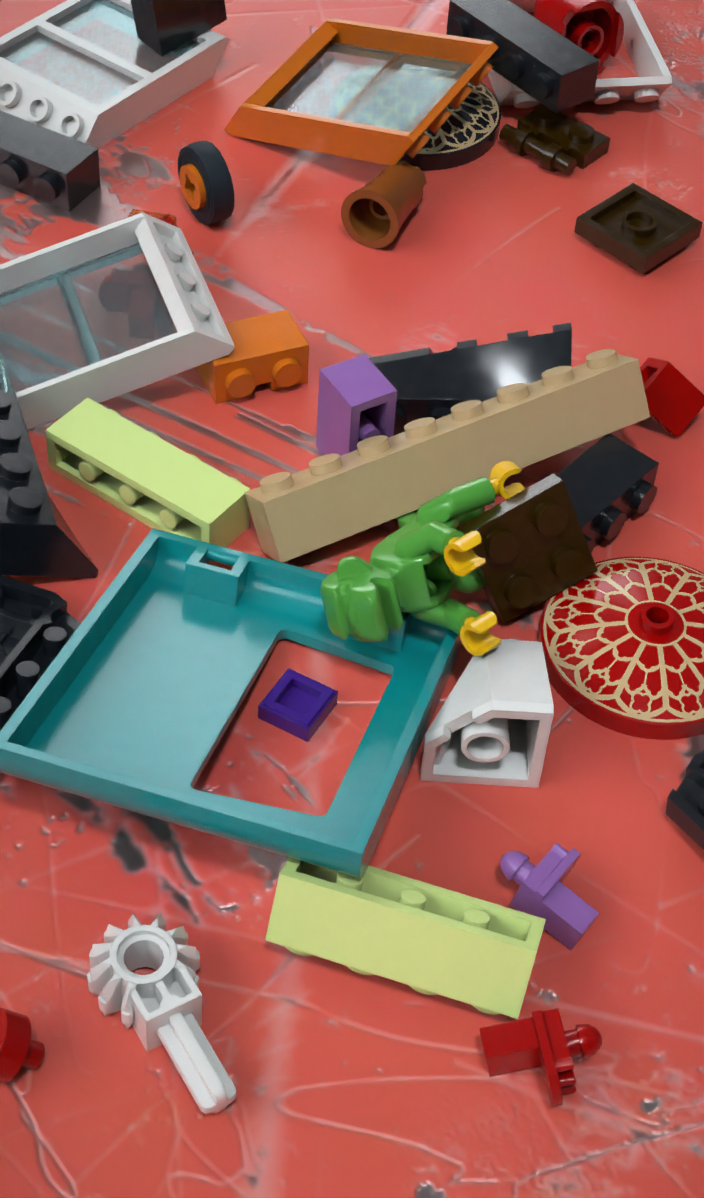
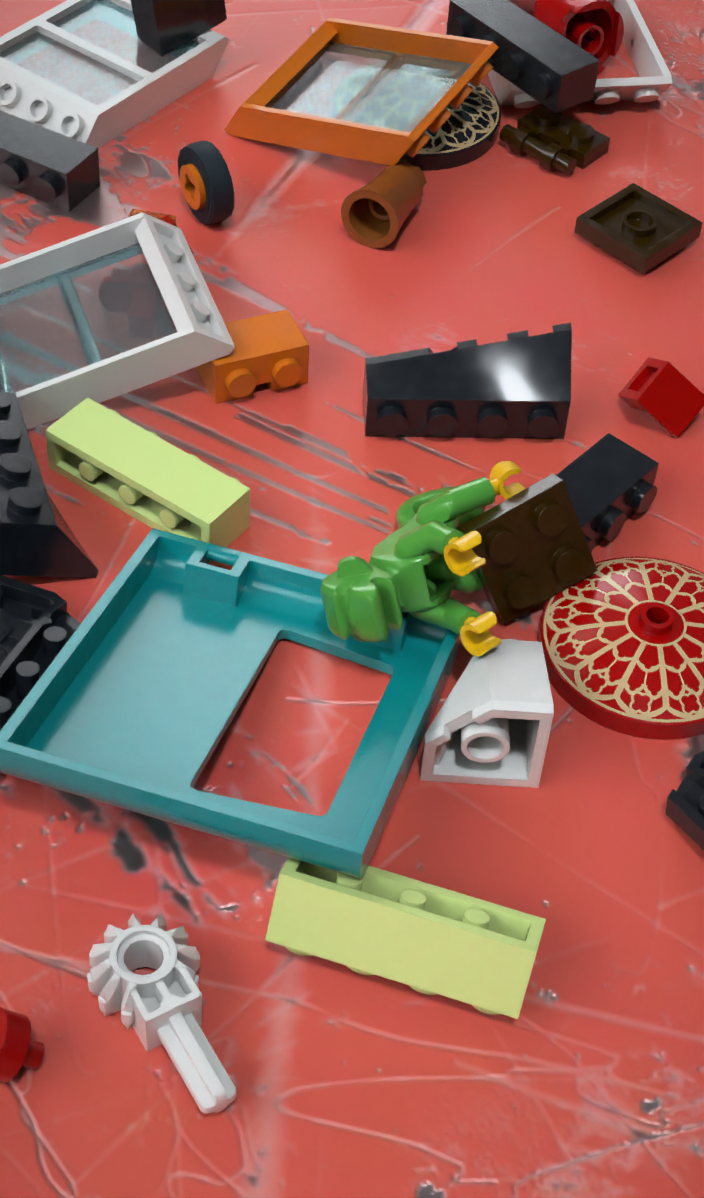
tan brick [244,349,650,563] -> none
dark purple tile [258,668,338,742] -> none
medium lavender brick [316,354,397,456] -> none
red piece [479,1008,602,1106] -> none
medium lavender piece [500,843,599,950] -> none

